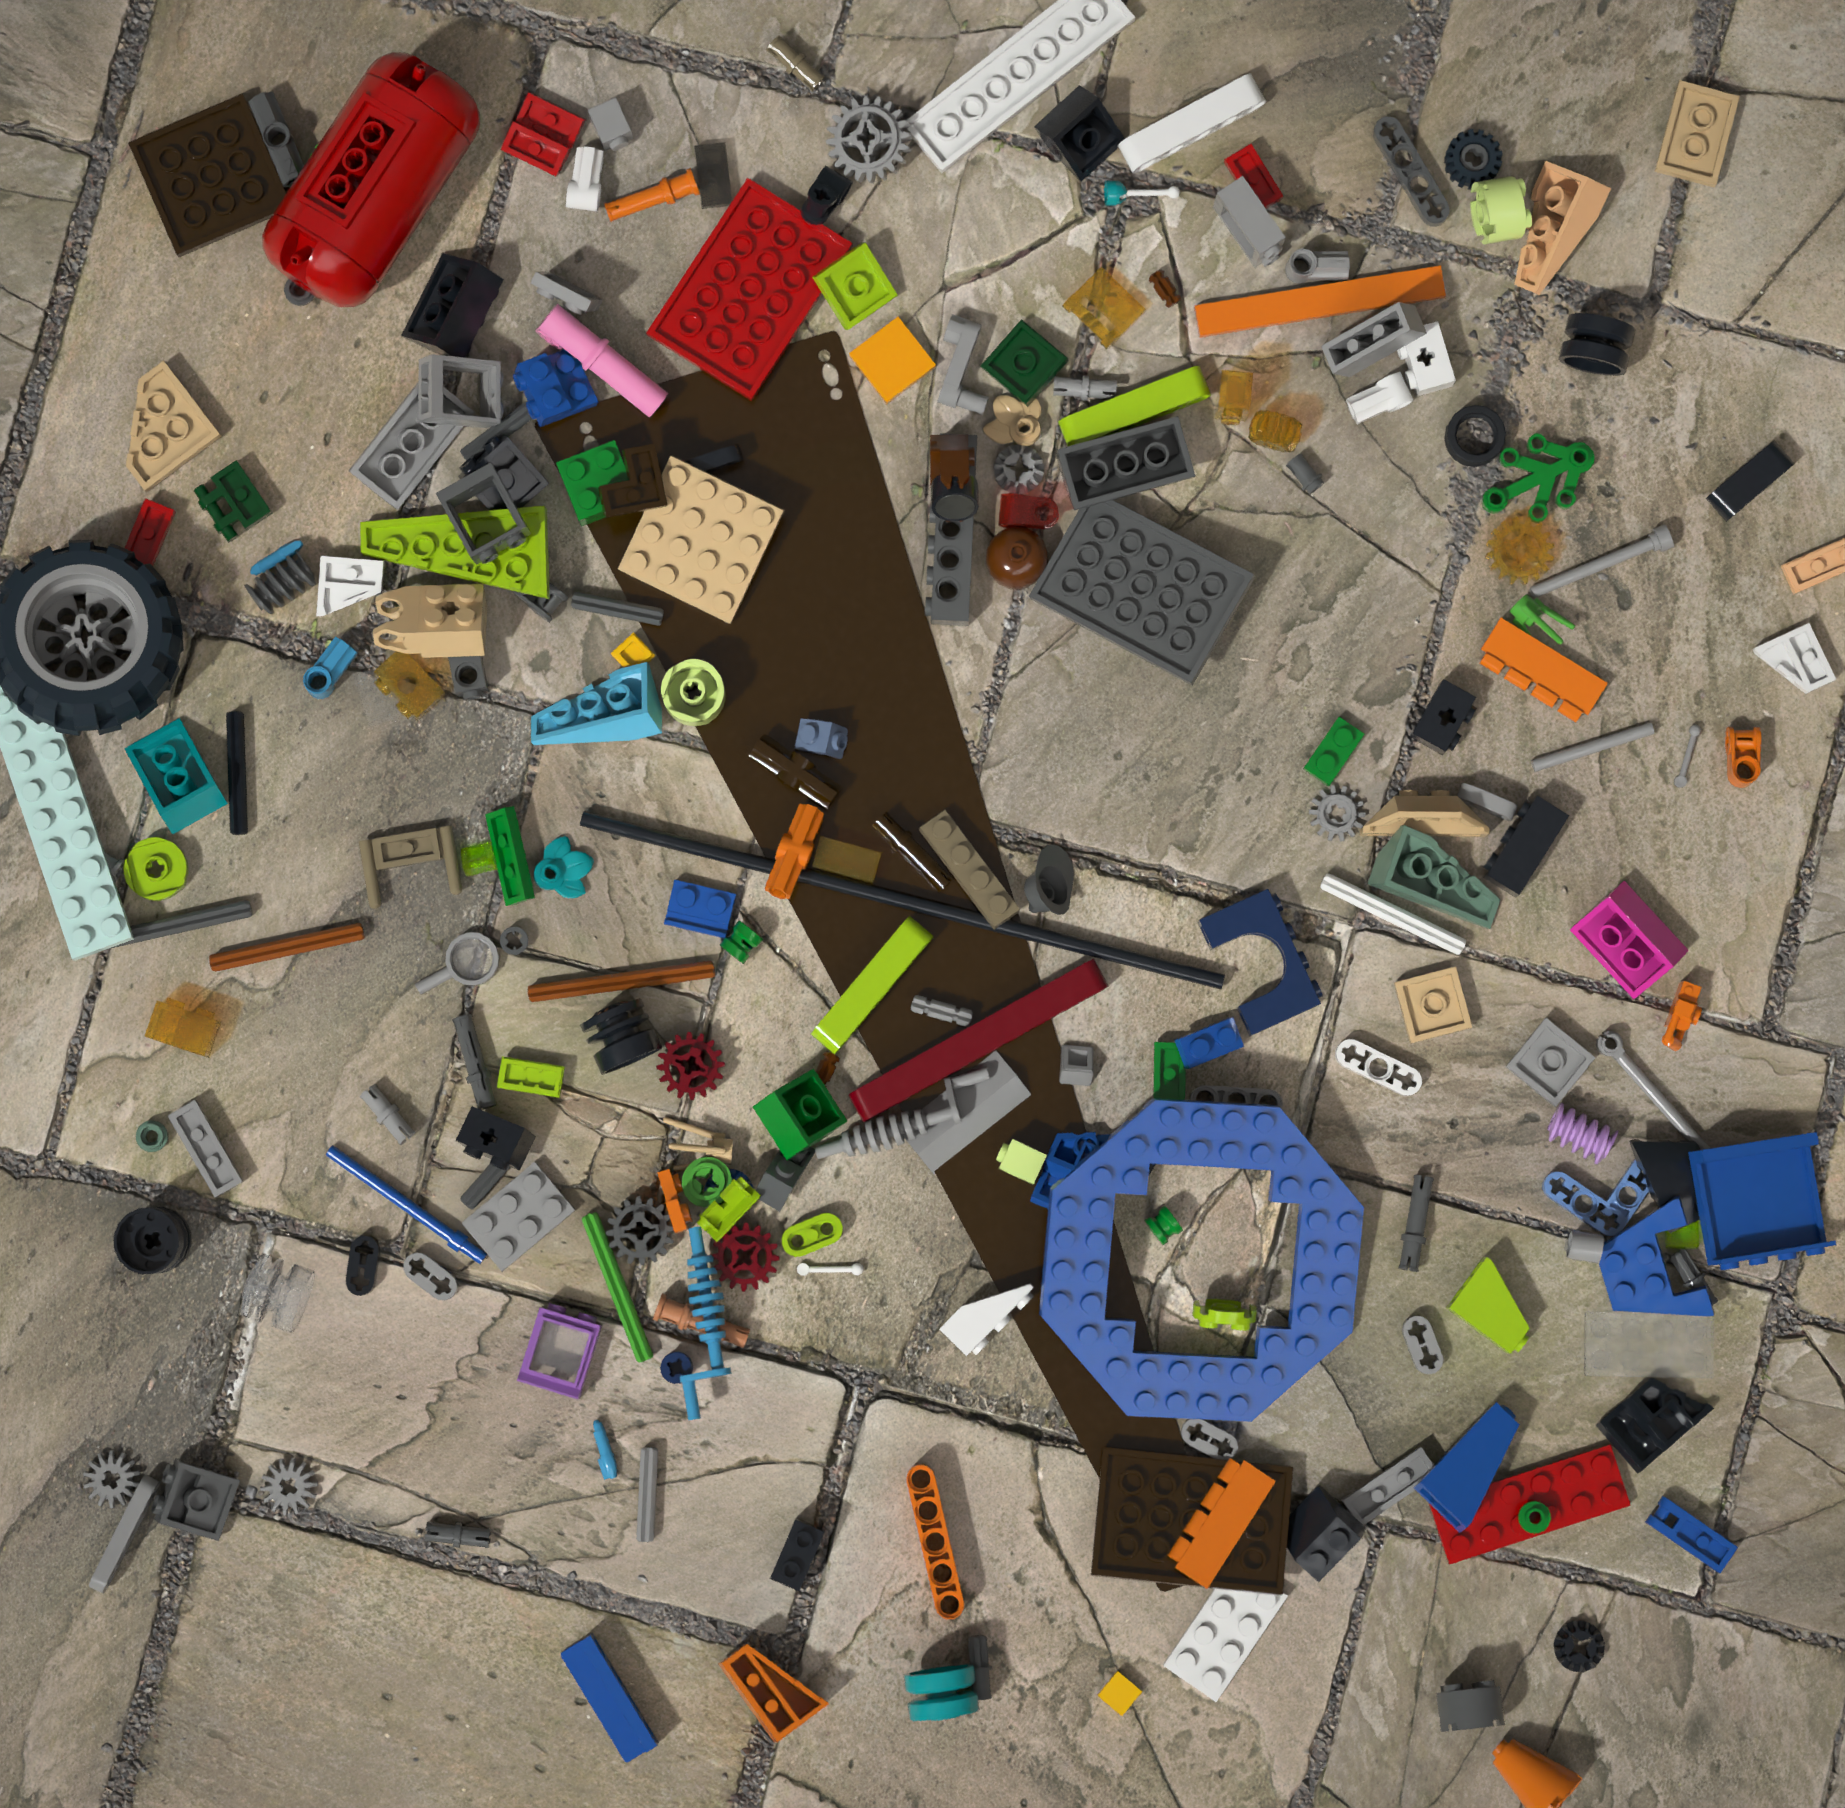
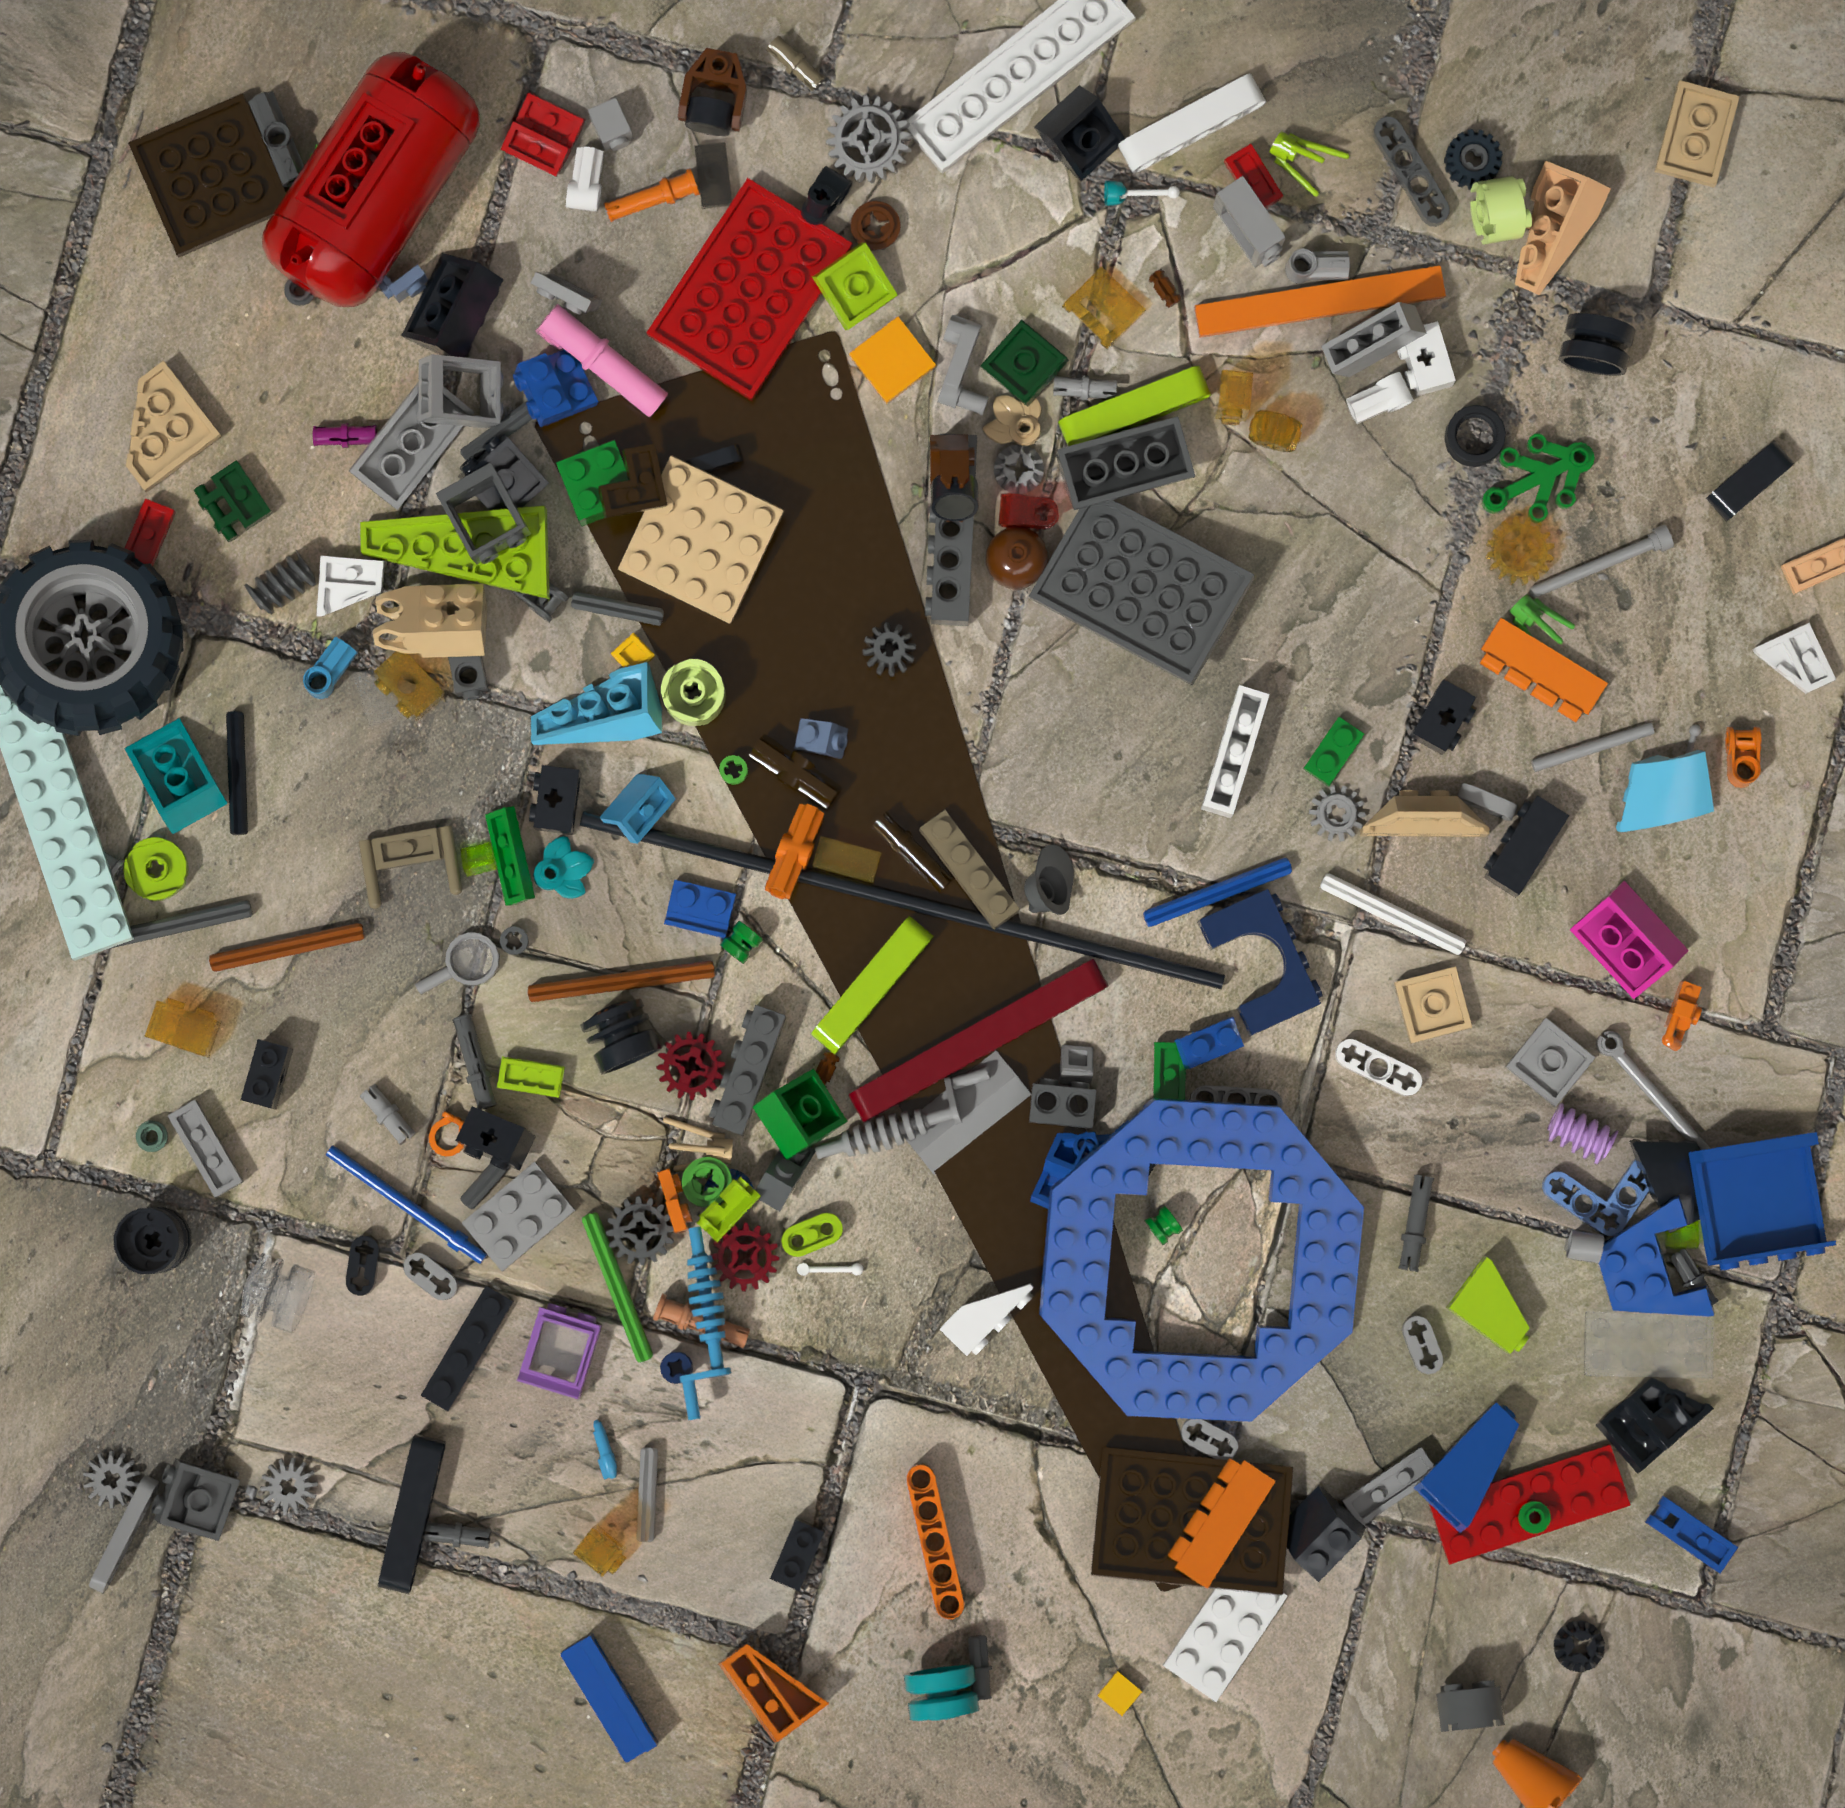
dark azure piece [250,540,303,575] -> none
light grey axle [911,995,973,1027] -> none
yellowish green brick [996,1139,1047,1184] -> none
lime plate [1192,1299,1257,1331] -> none
dark grey pin [1286,453,1324,494] -> none
sand green wedge [1367,825,1501,929] -> none
none -> black brick [241,1039,293,1110]
none -> magenta pin [313,423,377,448]
none -> black beam [378,1434,446,1594]
none -> sand blue bracket [379,264,428,303]
none -> black plate [420,1285,514,1412]
none -> orange piece [429,1111,464,1156]
none -> black brick [529,765,582,835]
none -> clear yellow brick [573,1524,627,1577]
none -> dark azure panel [600,774,676,844]
none -> reddish brown piece [677,48,747,136]
none -> dark grey brick [709,1005,786,1136]
none -> bright green bush [719,755,748,785]
none -> reddish brown gear [851,201,900,251]
none -> dark grey gear [863,623,916,677]
none -> dark grey brick [1029,1078,1096,1129]
none -> blue axle [1143,858,1292,927]
none -> white brick [1201,685,1270,818]
none -> lime plant [1270,131,1349,197]
none -> medium azure slope [1616,750,1714,832]

